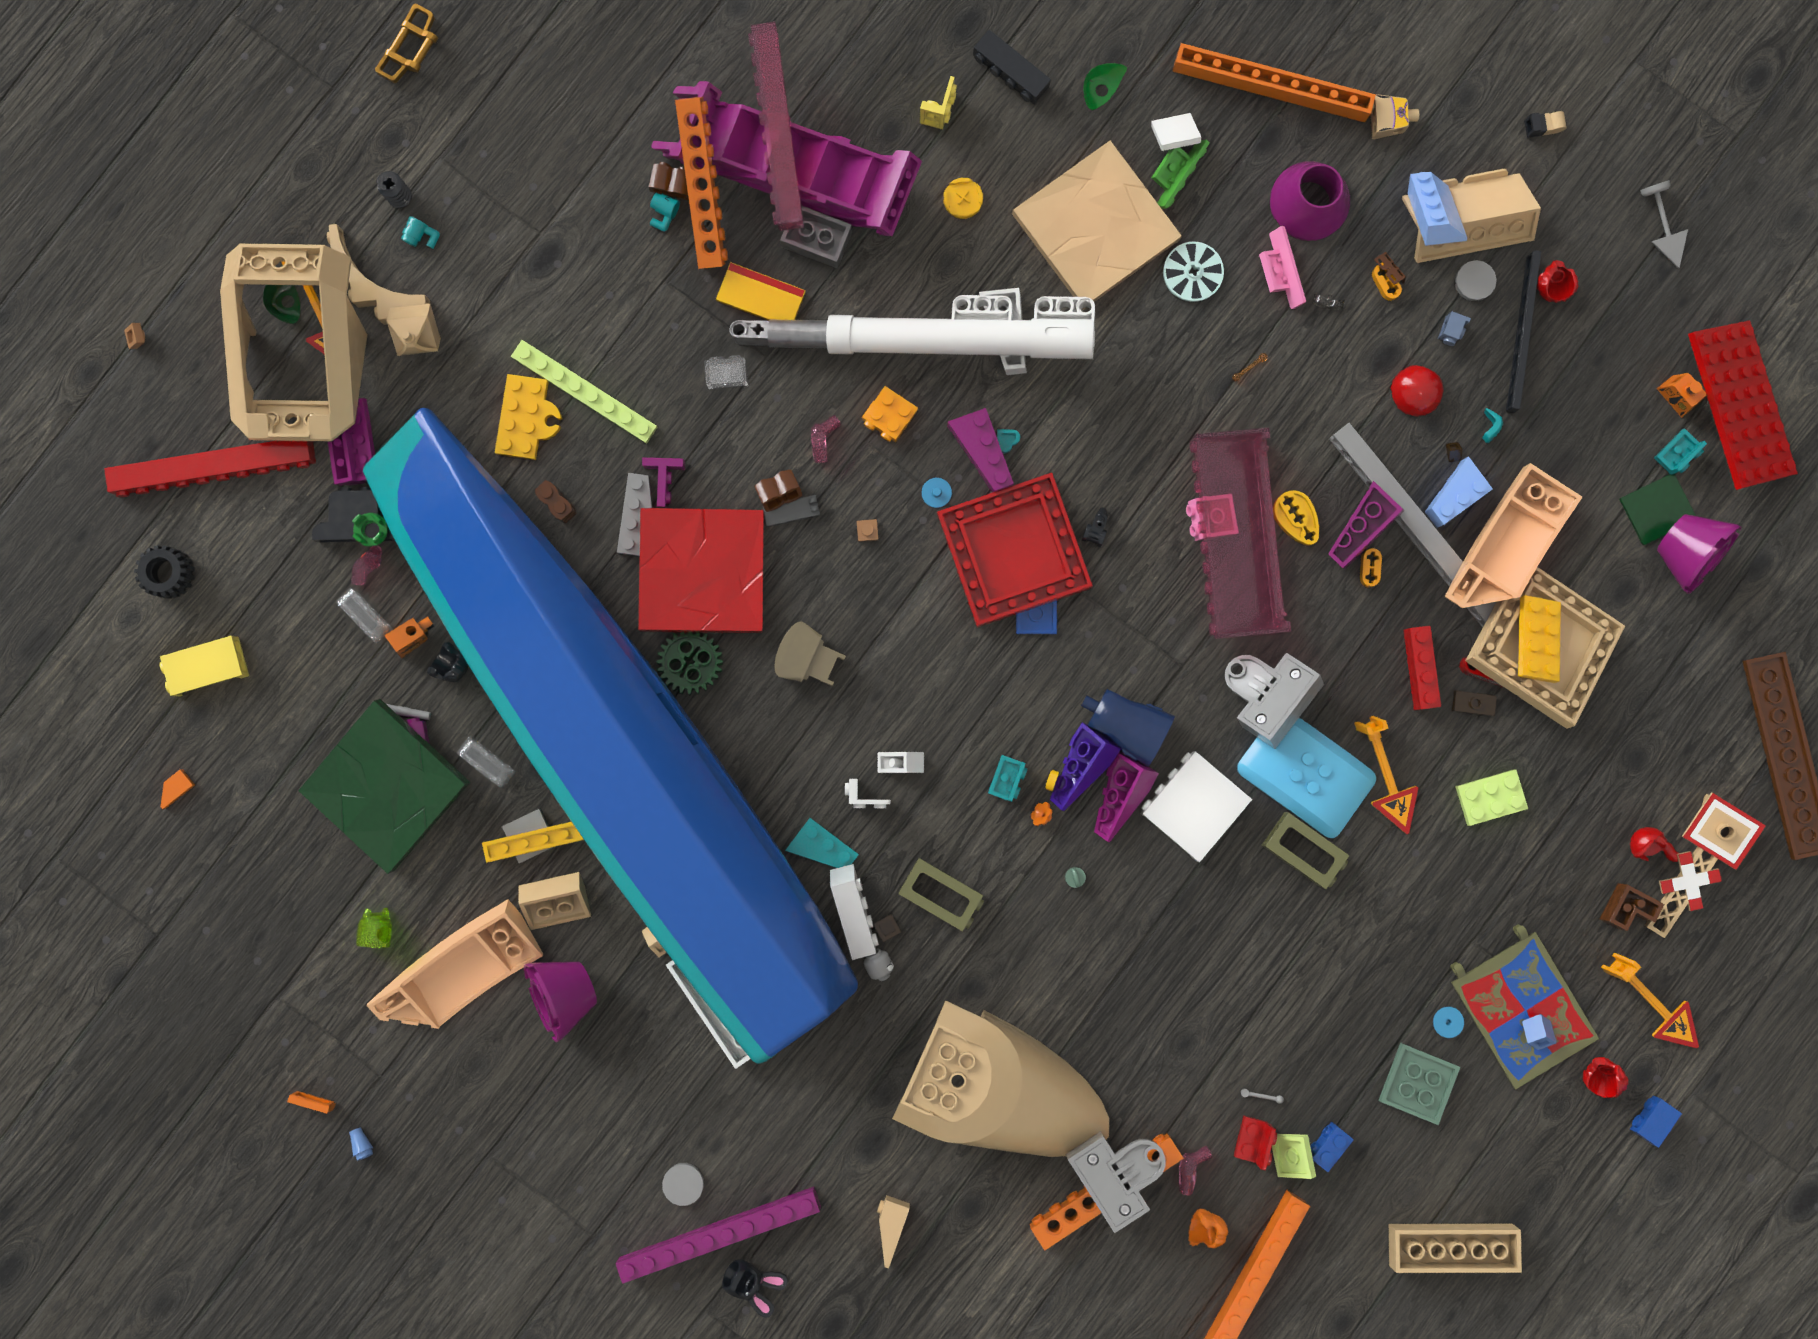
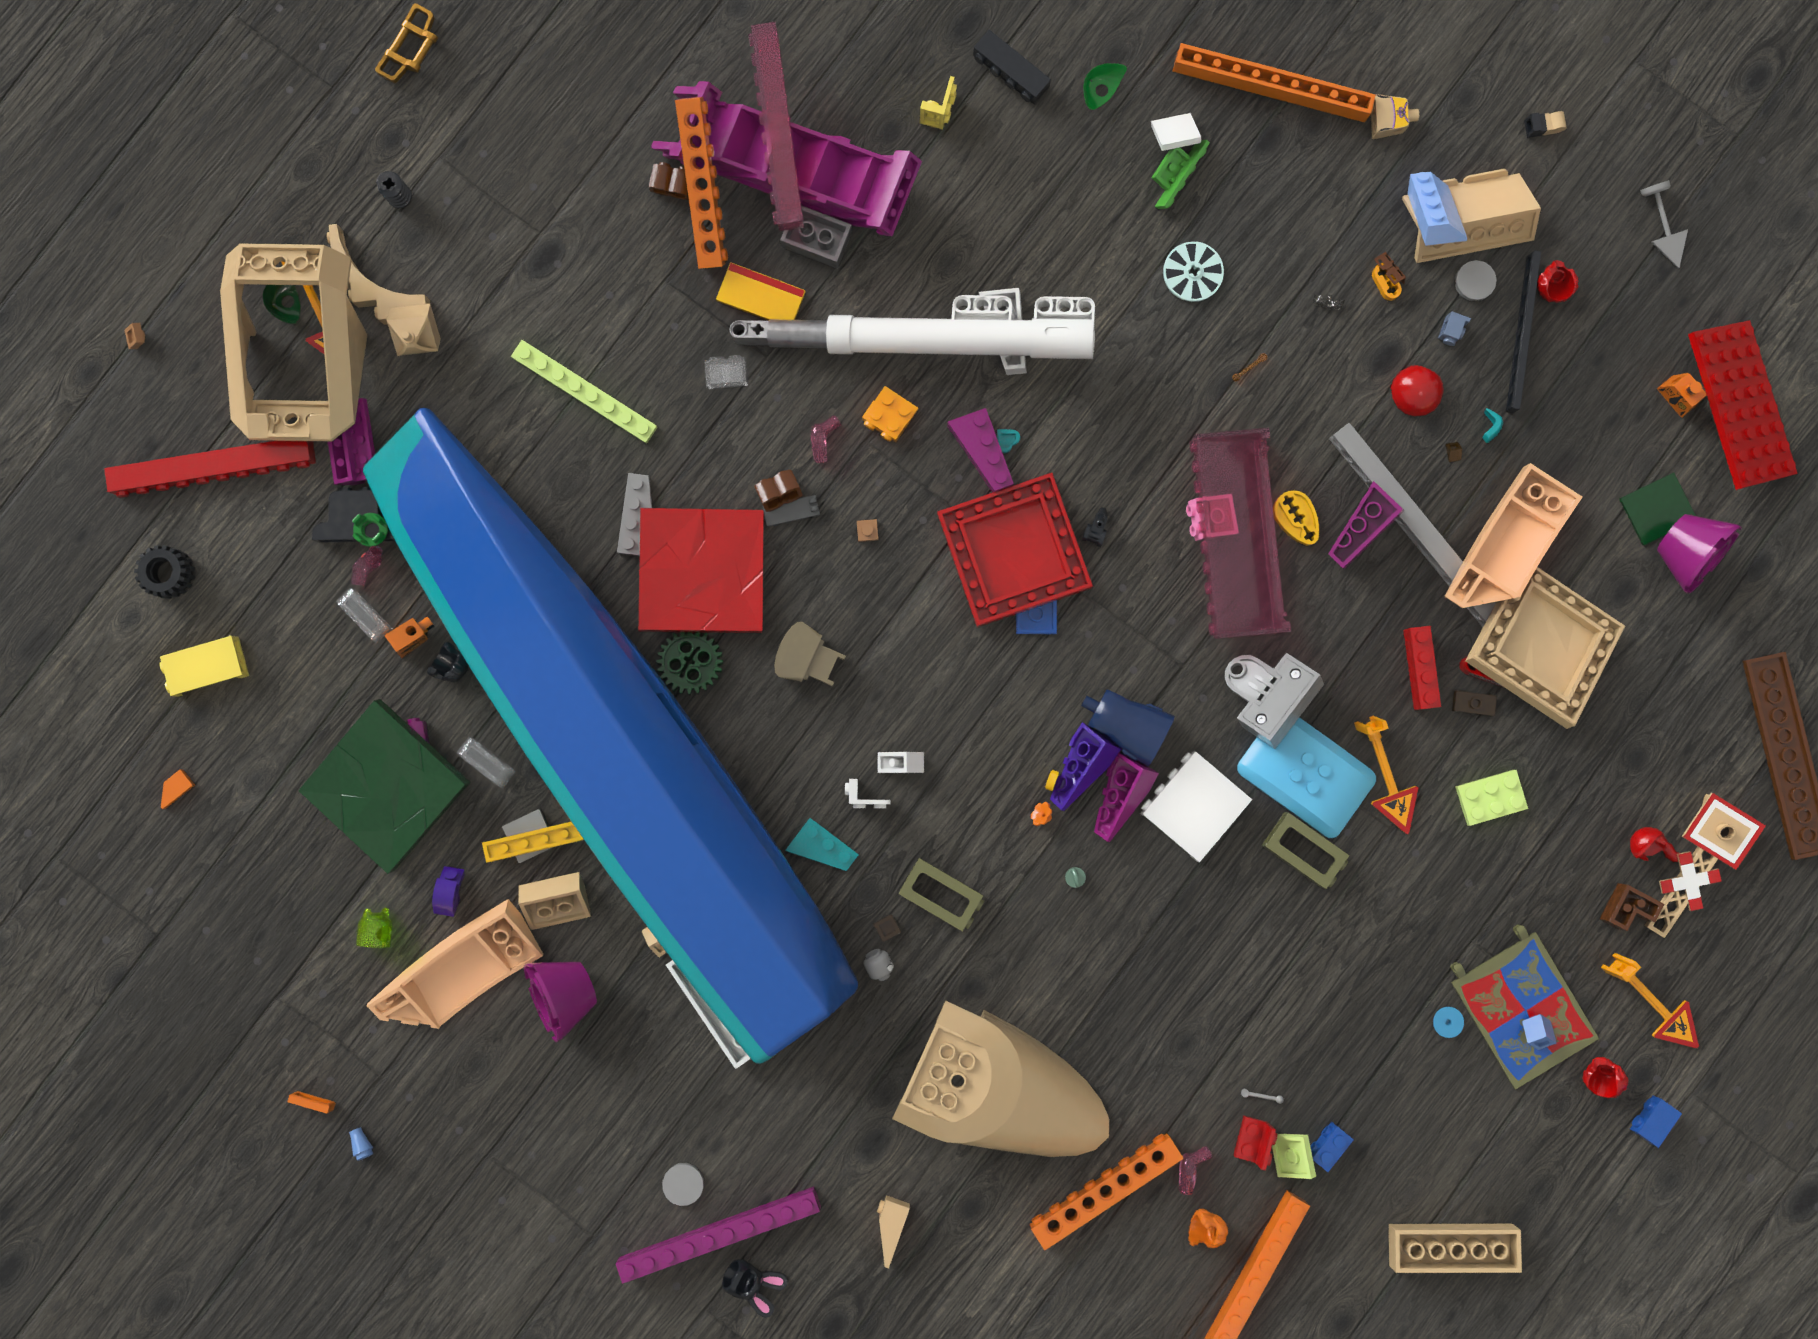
light grey piece [387,704,431,720] -> none
teal piece [401,216,440,249] -> none
yellow plate [495,374,562,460] -> none
reddish brown brick [535,480,577,523] -> none
magenta bracket [642,457,685,508] -> none
teal piece [650,193,680,232] -> none
white wedge [830,864,879,960] -> none
dark azure piece [922,478,952,508] -> none
yellow tile [943,178,983,219] -> none
teal bracket [988,755,1028,802] -> none
tan tile [1012,141,1182,310] -> none
light grey brick [1066,1132,1166,1233] -> none
bright pink bracket [1259,226,1306,309] -> none
magenta cone [1270,161,1350,241] -> none
light orange beam [1360,548,1382,587] -> none
sand green plate [1378,1043,1460,1125] -> none
light blue wedge [1425,456,1493,528] -> none
yellow plate [1518,595,1561,683] -> none
teal bracket [1654,428,1707,475] -> none
none -> dark purple brick [432,866,465,917]

